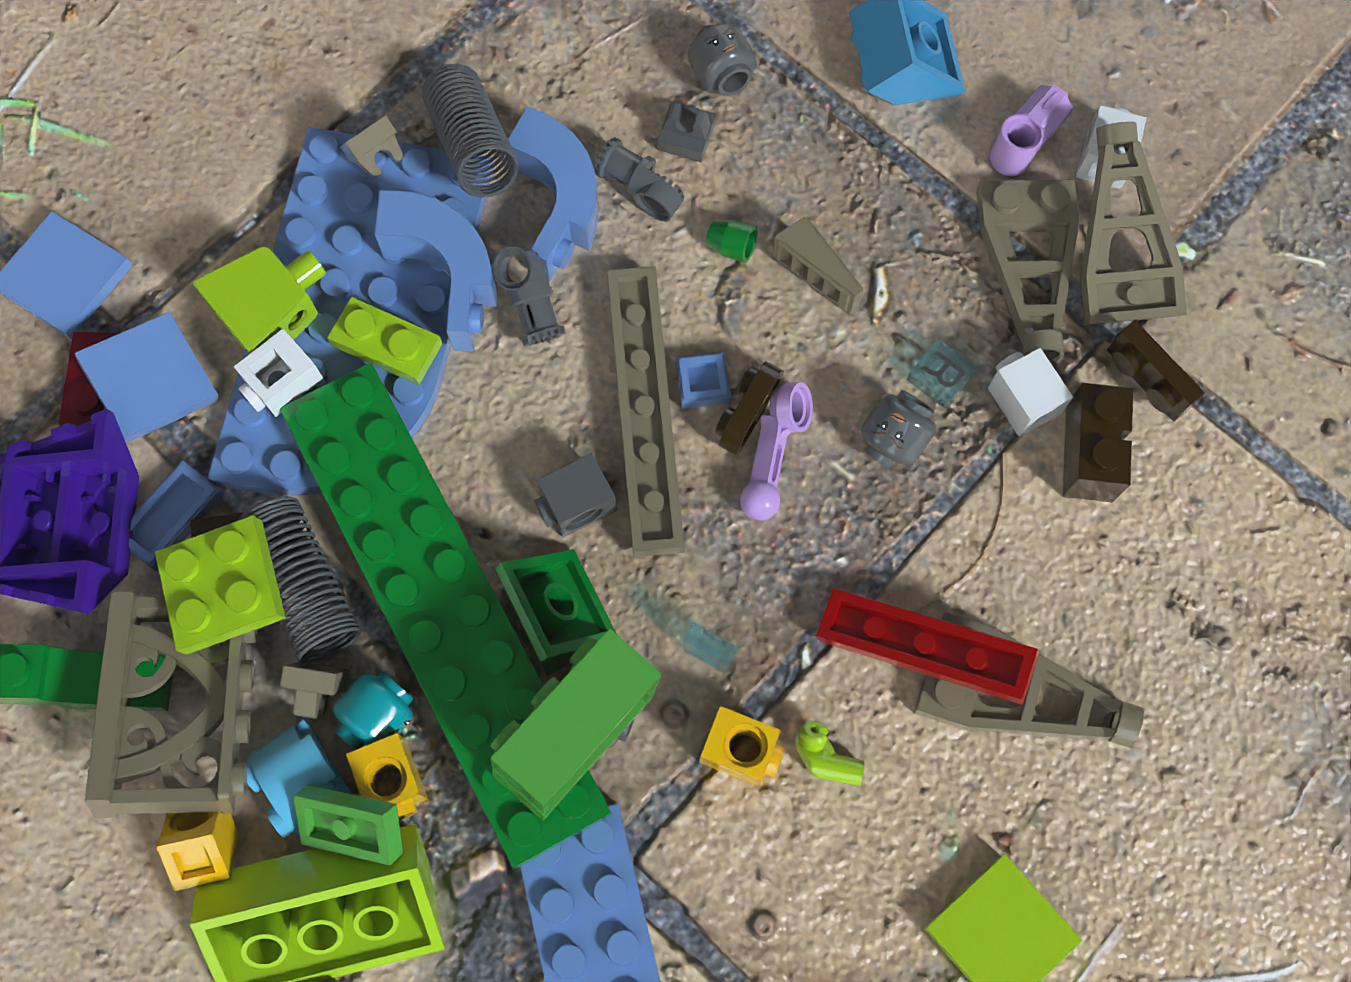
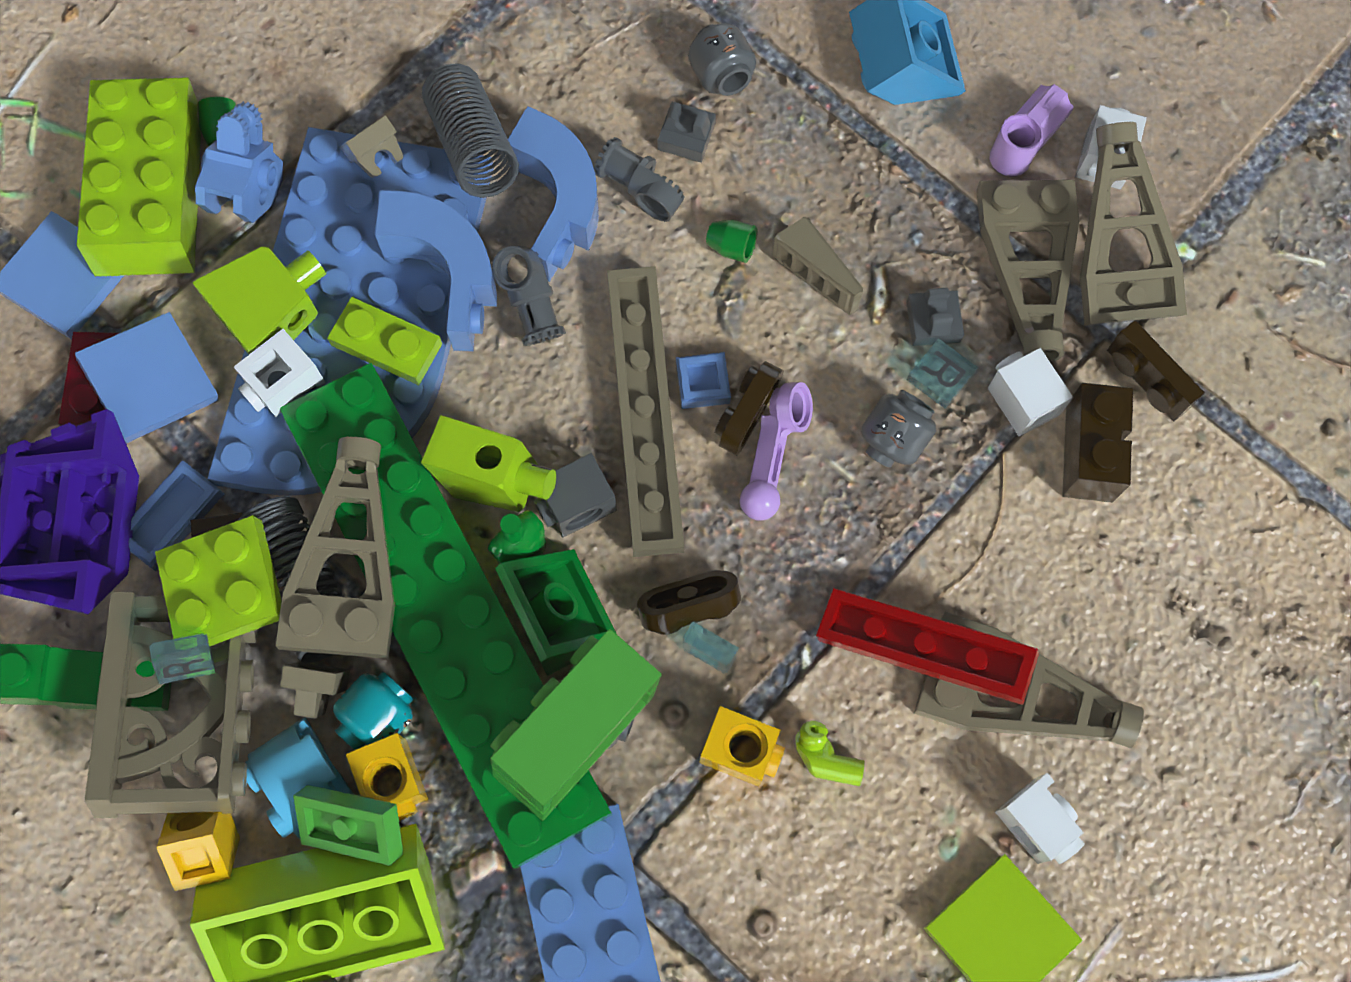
none -> lime brick [77,78,201,277]
none -> clear light blue tile [149,633,216,684]
none -> medium blue hinge [195,101,283,223]
none -> green hose [197,97,236,146]
none -> dark tan plate [275,437,395,659]
none -> lime torso [421,415,556,512]
none -> green piece [487,510,546,564]
none -> dark brown plate [637,570,741,635]
none -> dark grey tile [907,288,964,346]
none -> white brick [995,773,1085,864]

